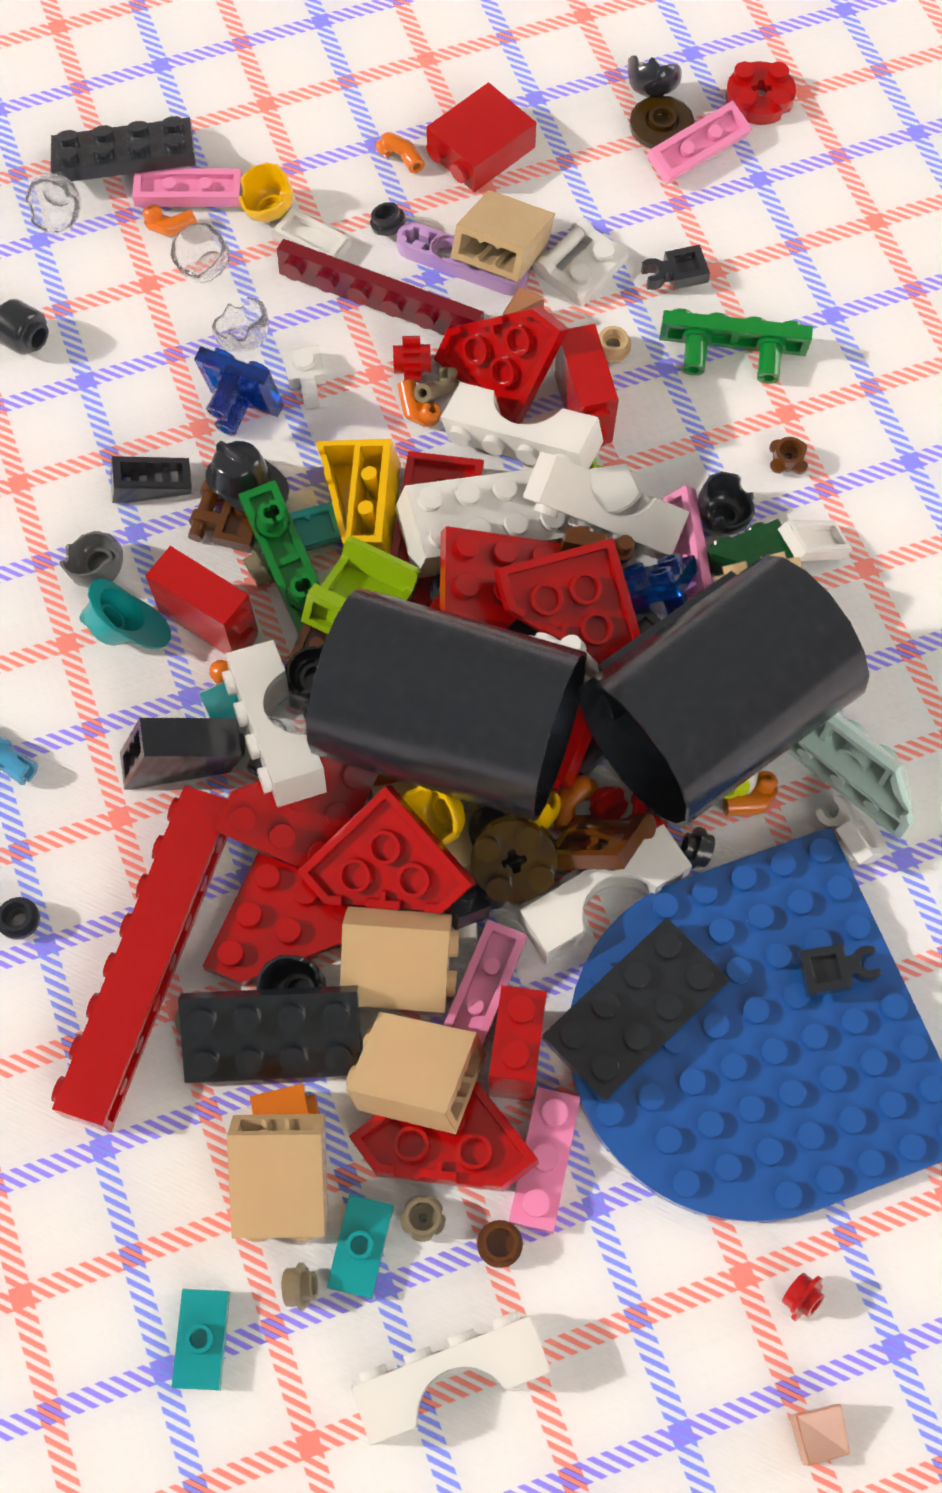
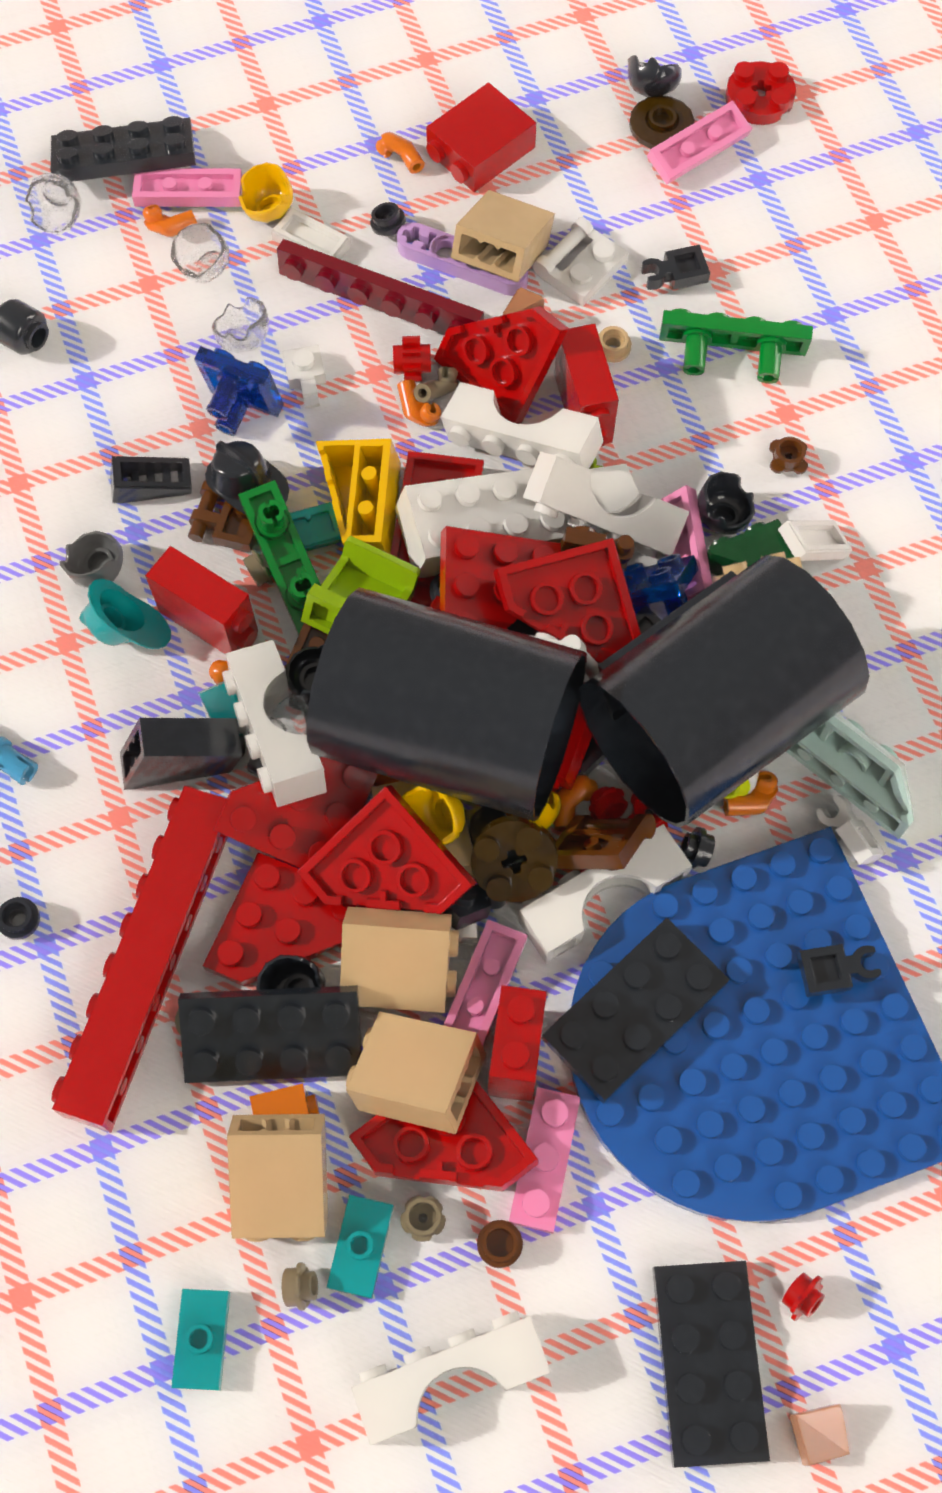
none -> black plate [652,1261,770,1468]

